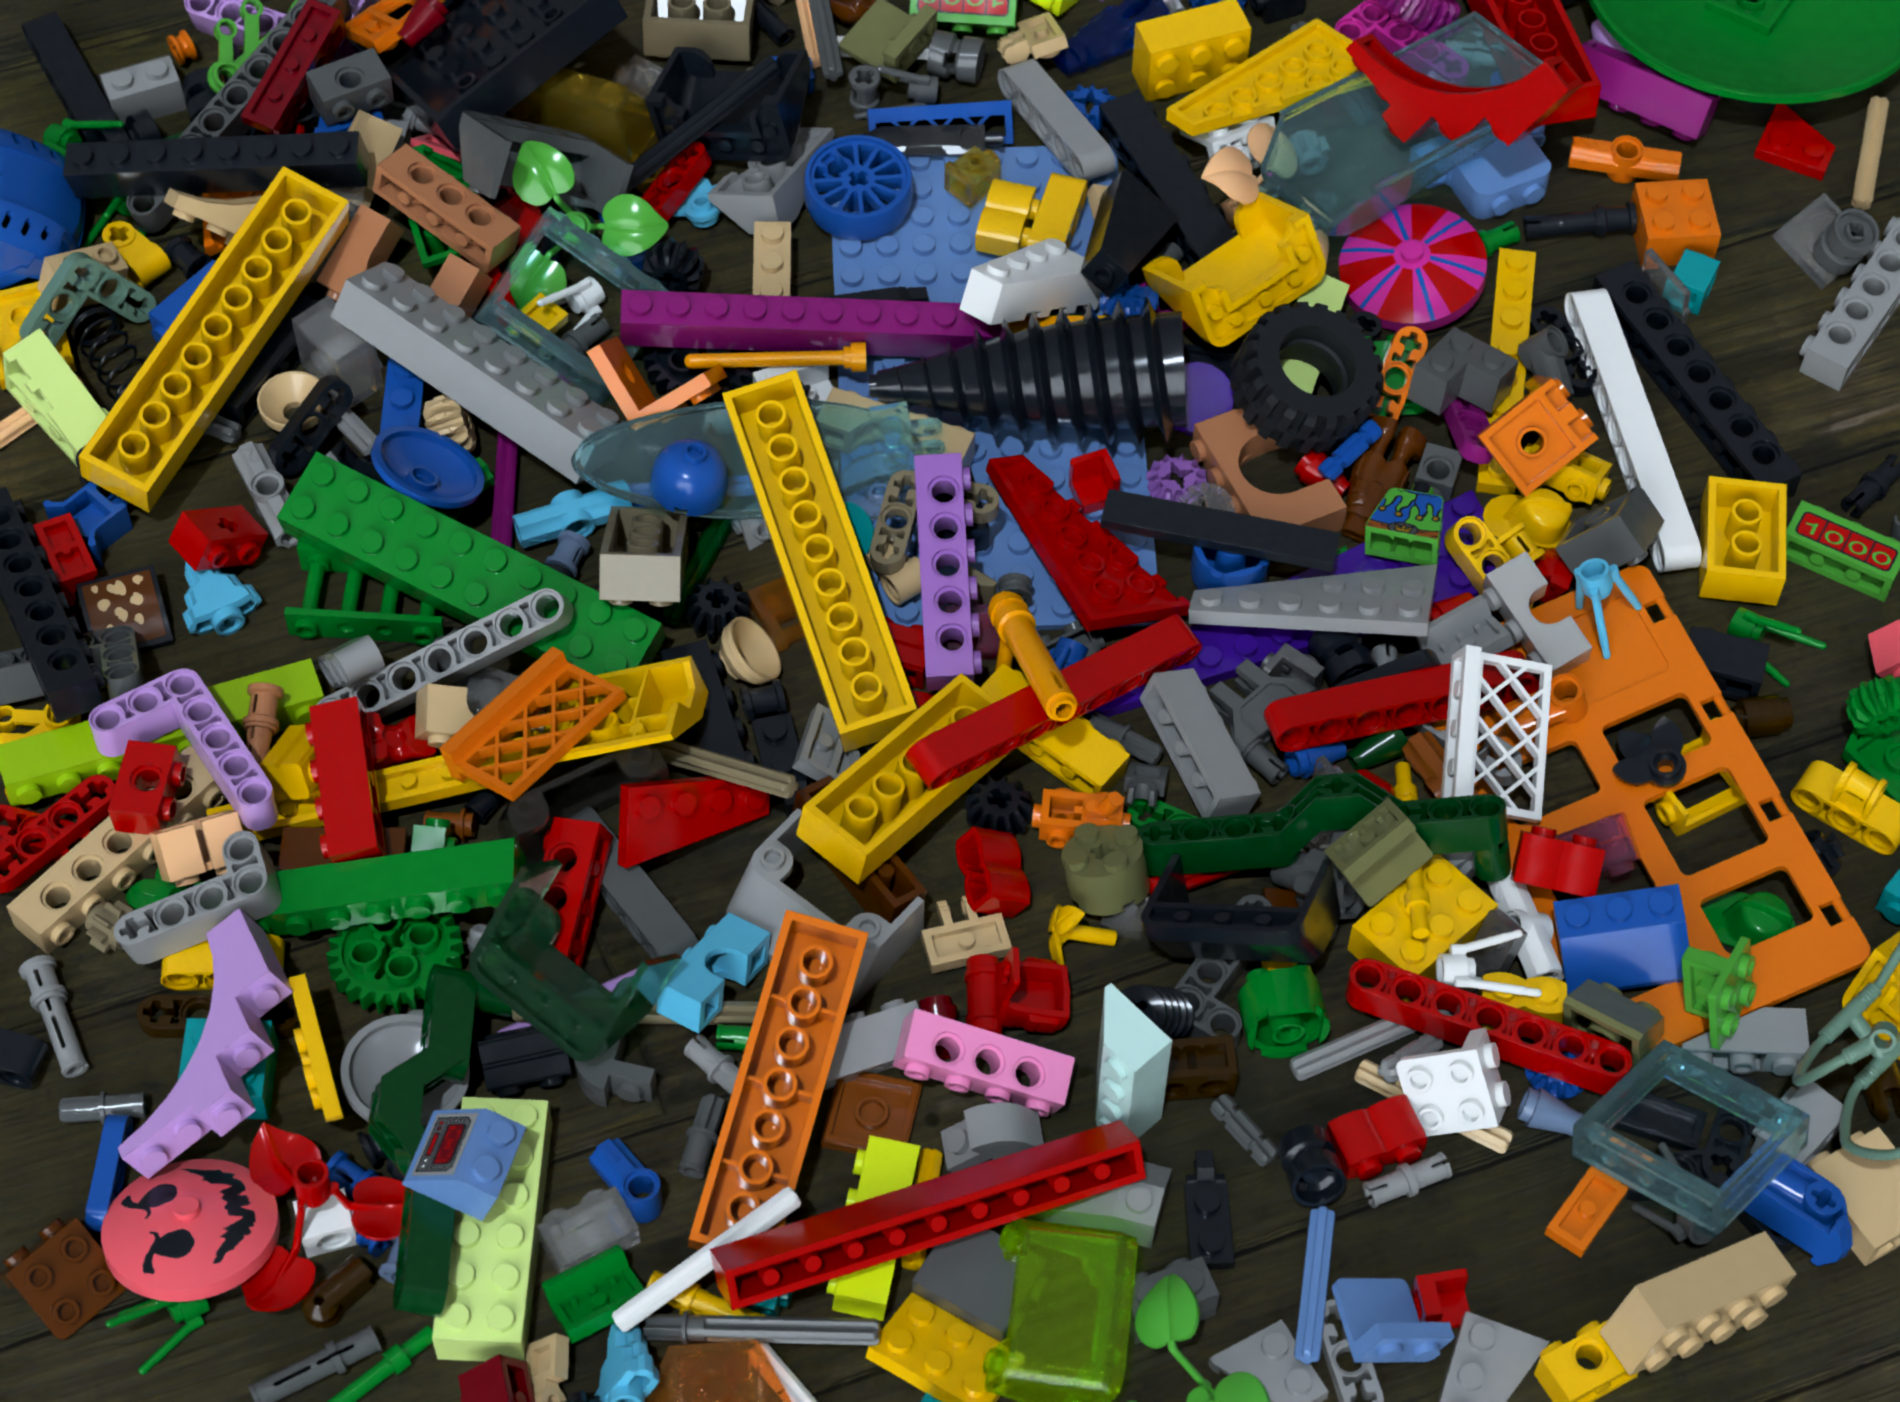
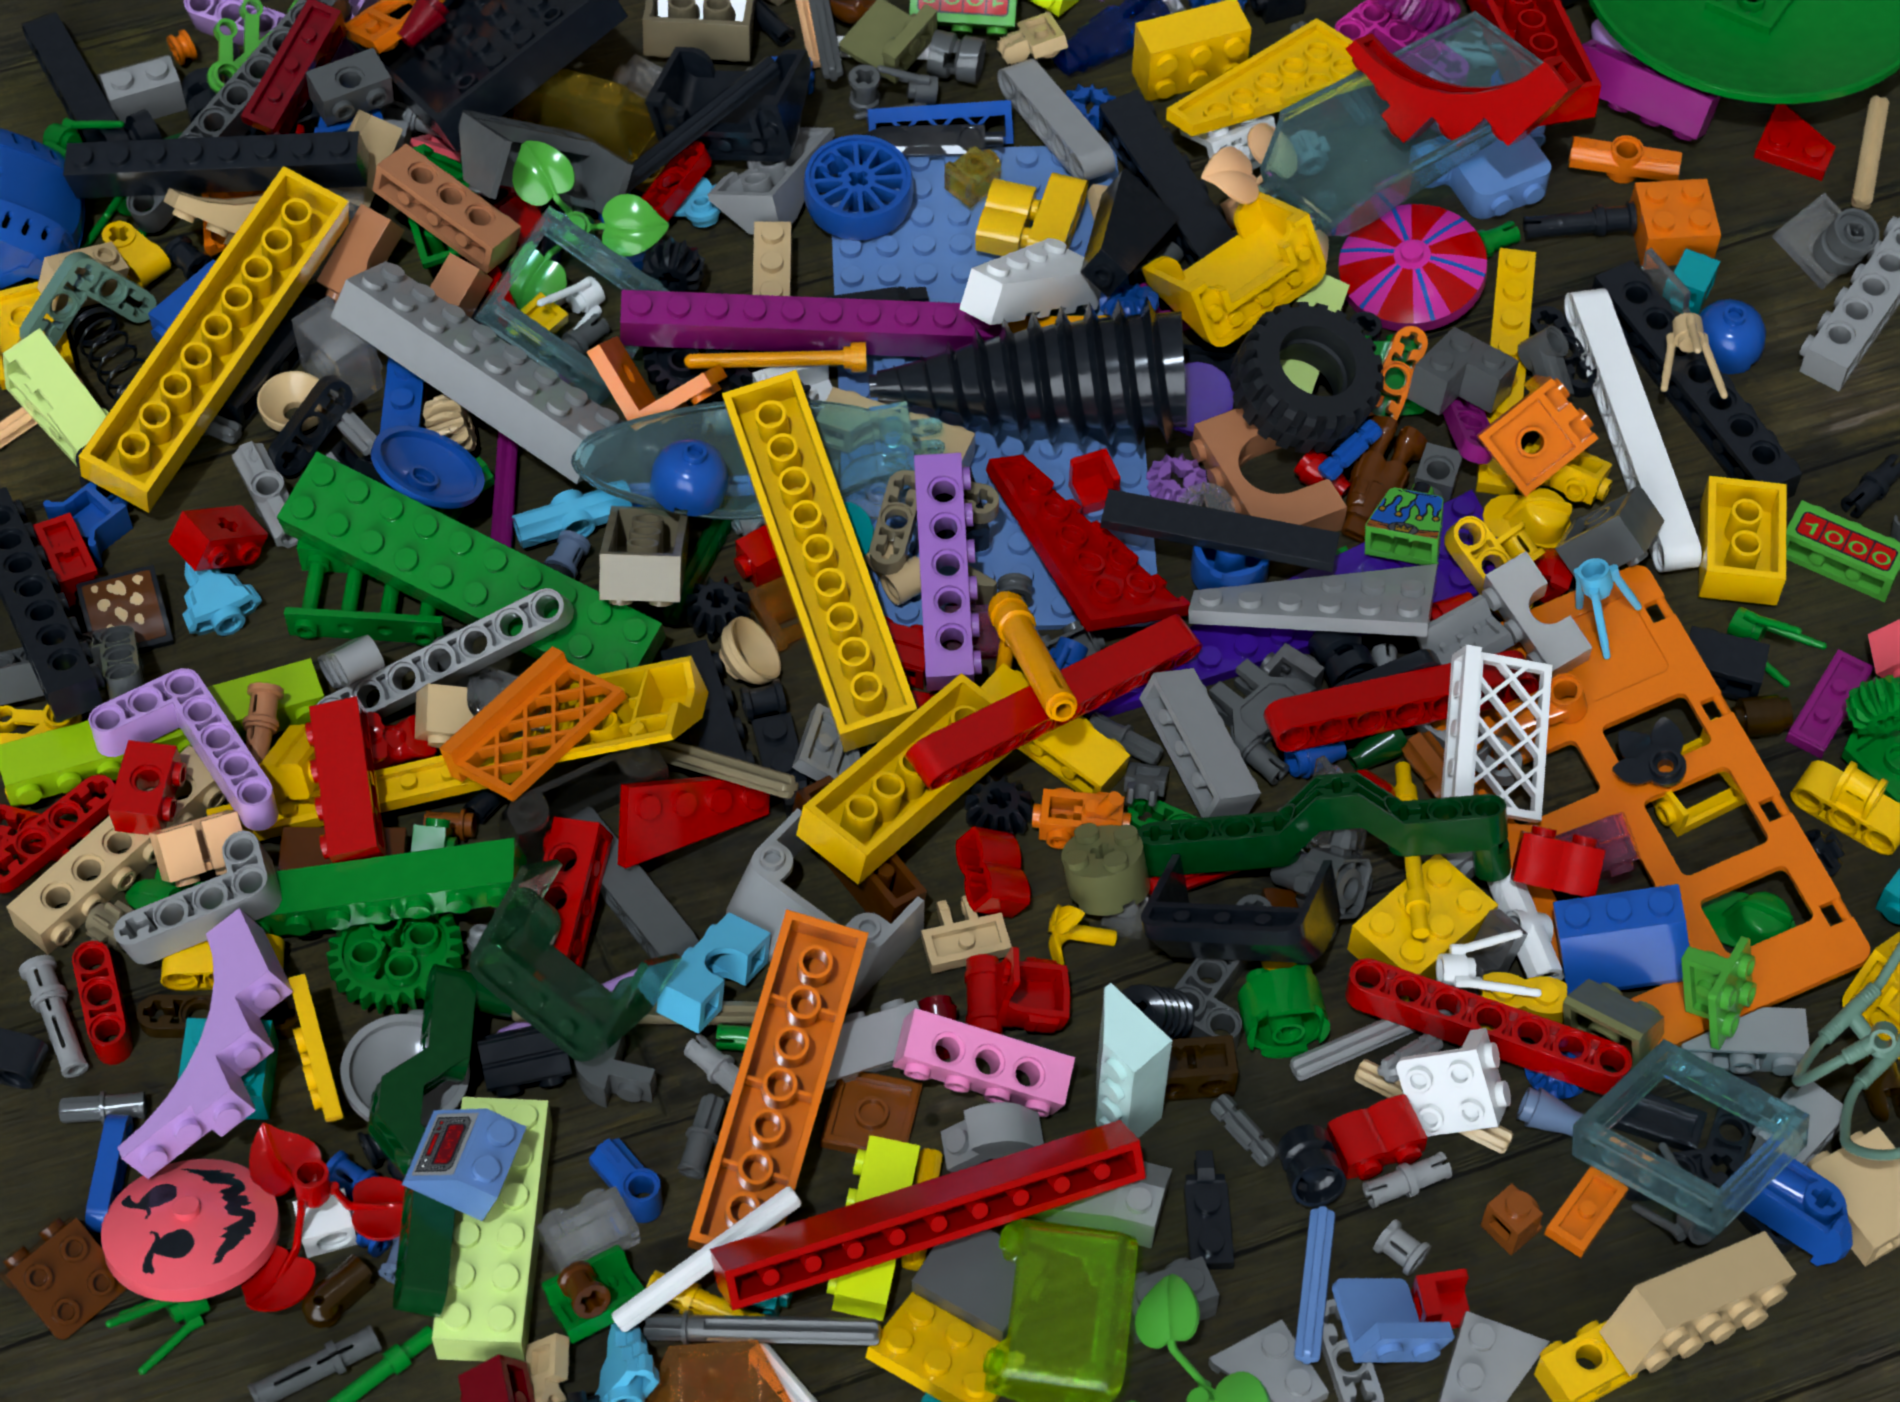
olive bracket [1324,797,1433,907] -> none
none -> red beam [72,940,133,1065]
none -> reddish brown bush [557,1261,611,1319]
none -> red brick [734,525,783,590]
none -> light grey bush [1373,1219,1432,1277]
none -> dark orange brick [1480,1183,1543,1256]
none -> tan plant [1660,312,1728,399]
none -> blue cylinder [1699,299,1766,375]
none -> magenta tile [1785,649,1874,759]

